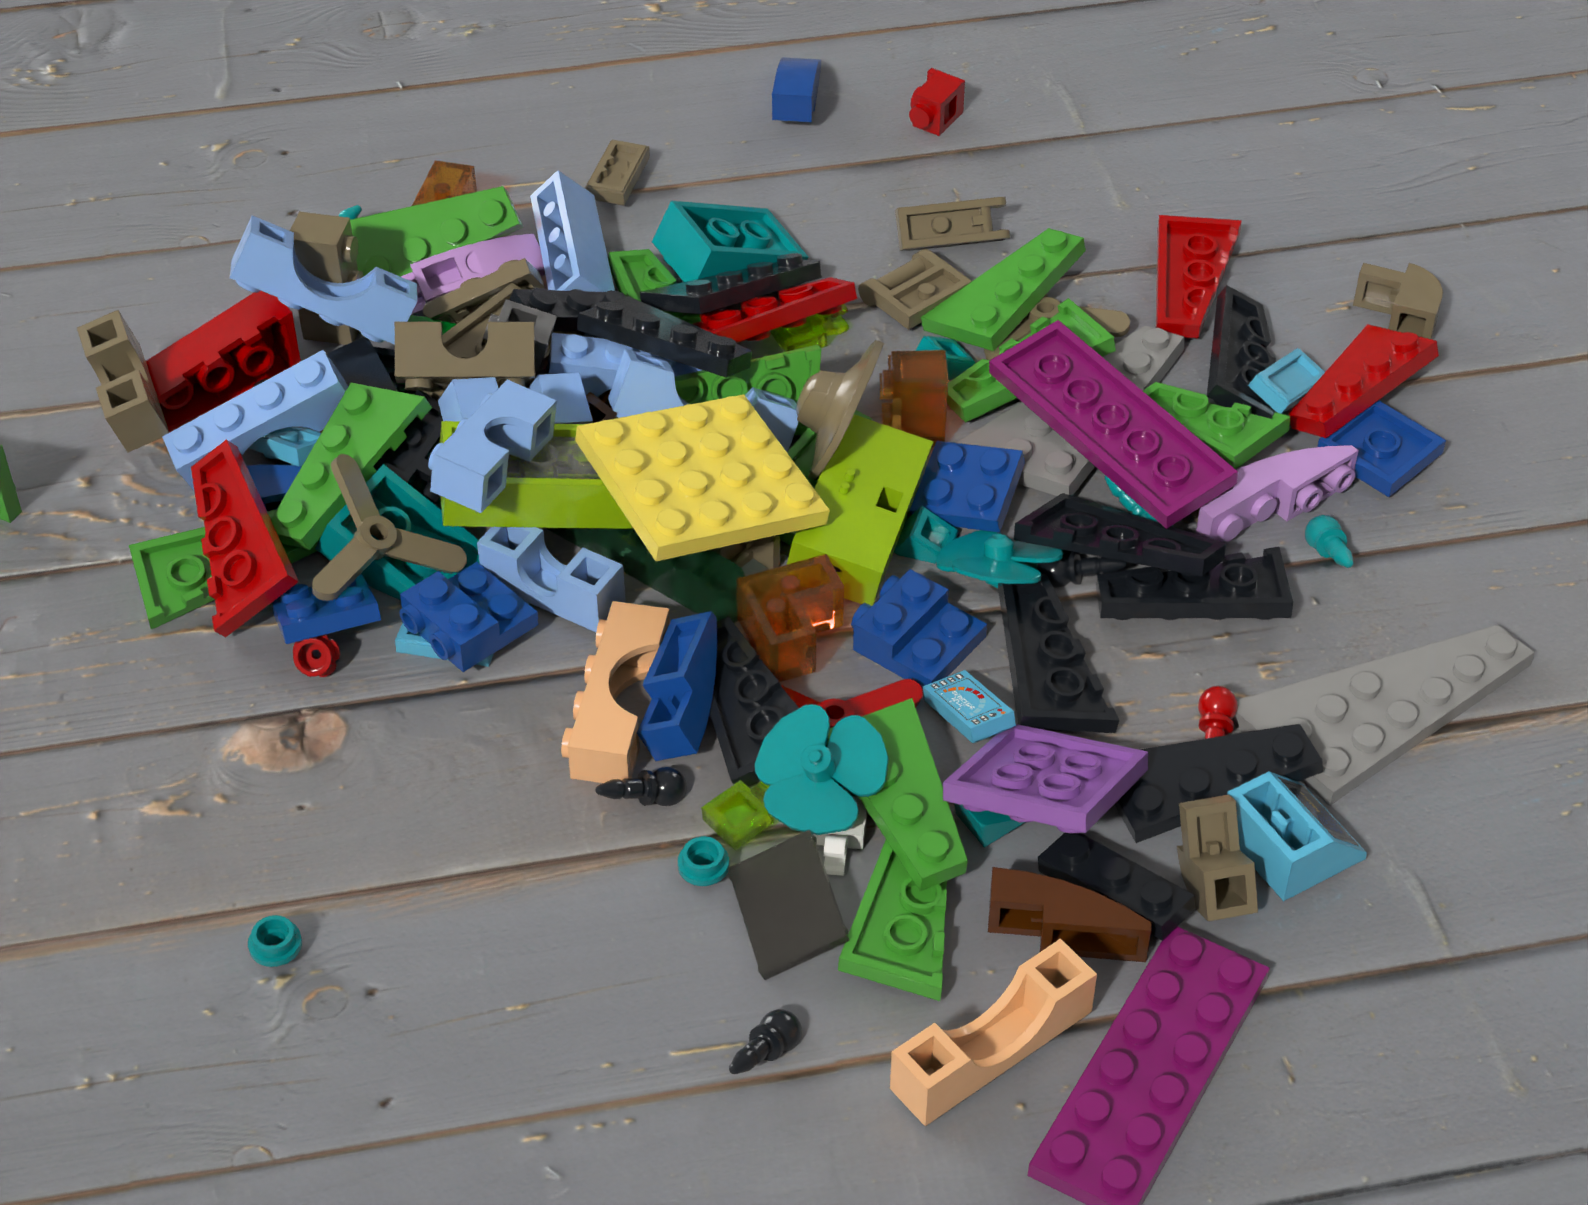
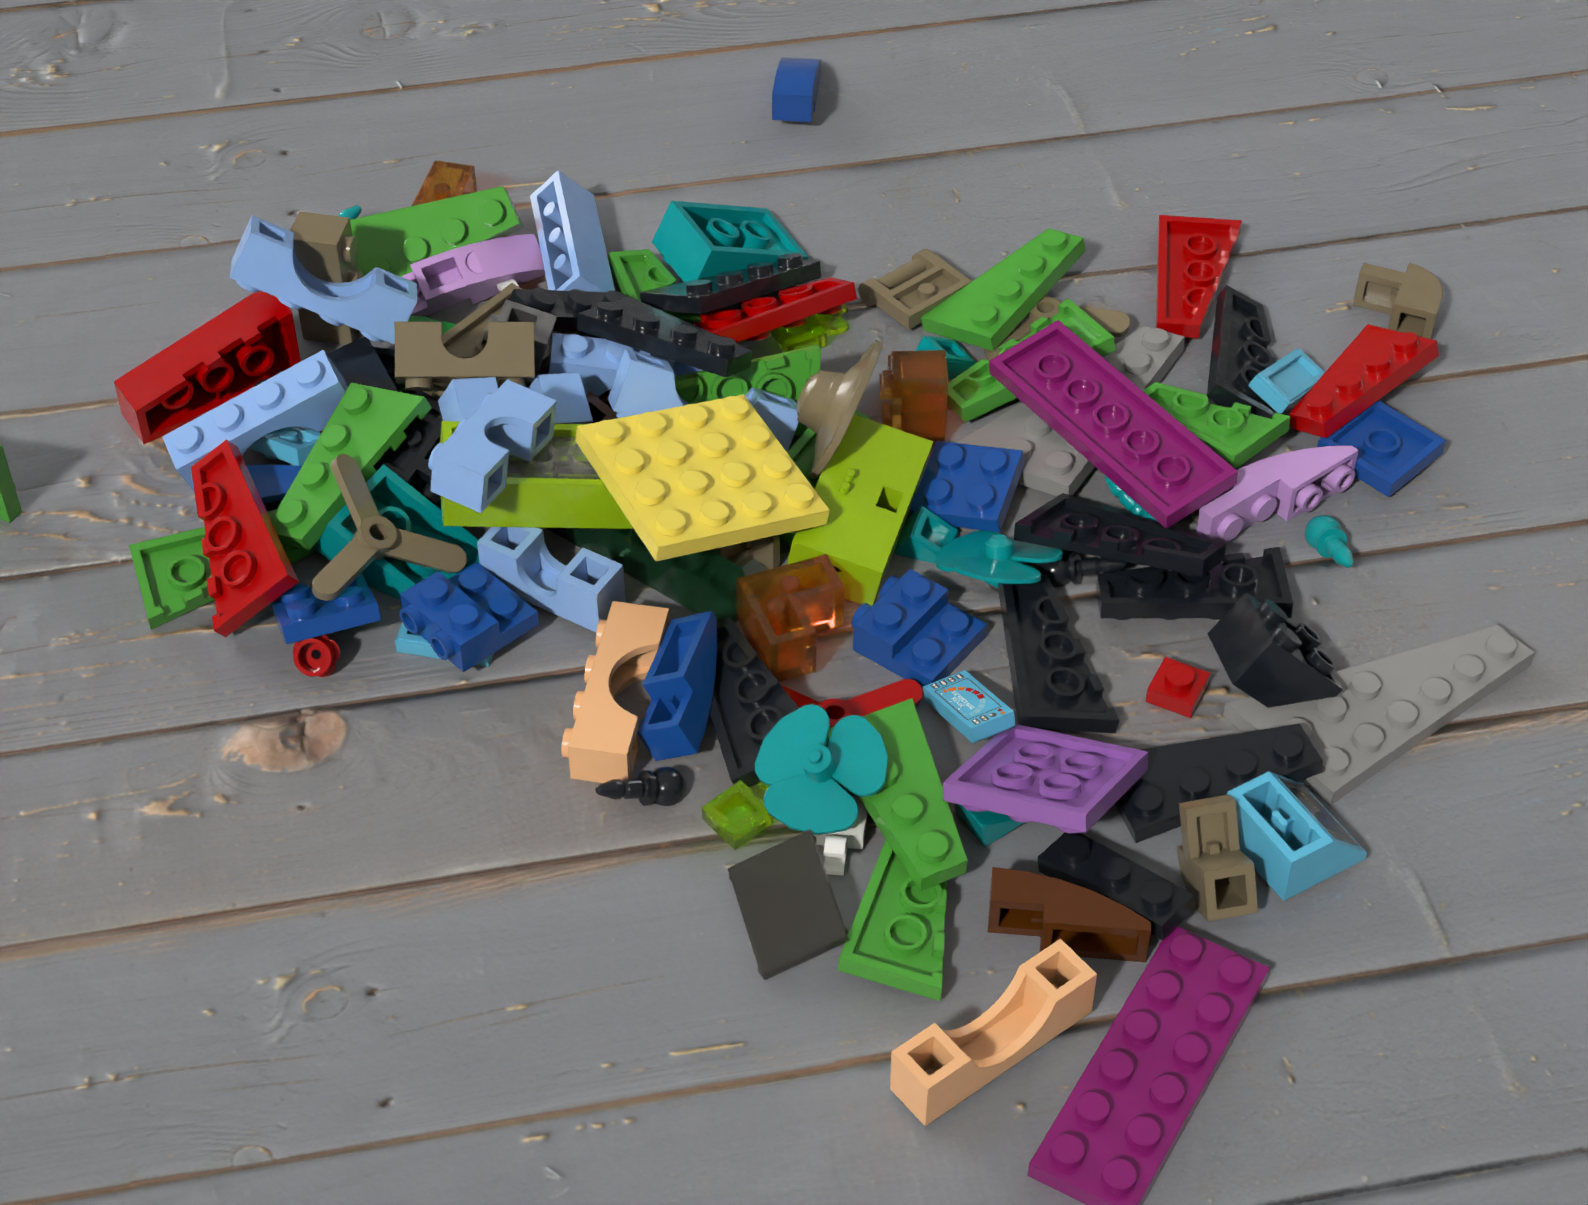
dark tan arch [77,310,169,453] -> none
teal plate [248,915,302,967] -> none
dark tan hinge [423,258,544,324] -> none
dark tan plate [585,140,650,206] -> none
teal plate [678,836,729,886] -> none
black bar [729,1009,802,1074] -> none
dark tan hinge [895,197,1010,251] -> none
red brick [909,68,965,136] -> none
red bar [1198,686,1238,739] -> none
none -> red plate [1145,656,1211,718]
none -> black slope [1207,592,1343,708]

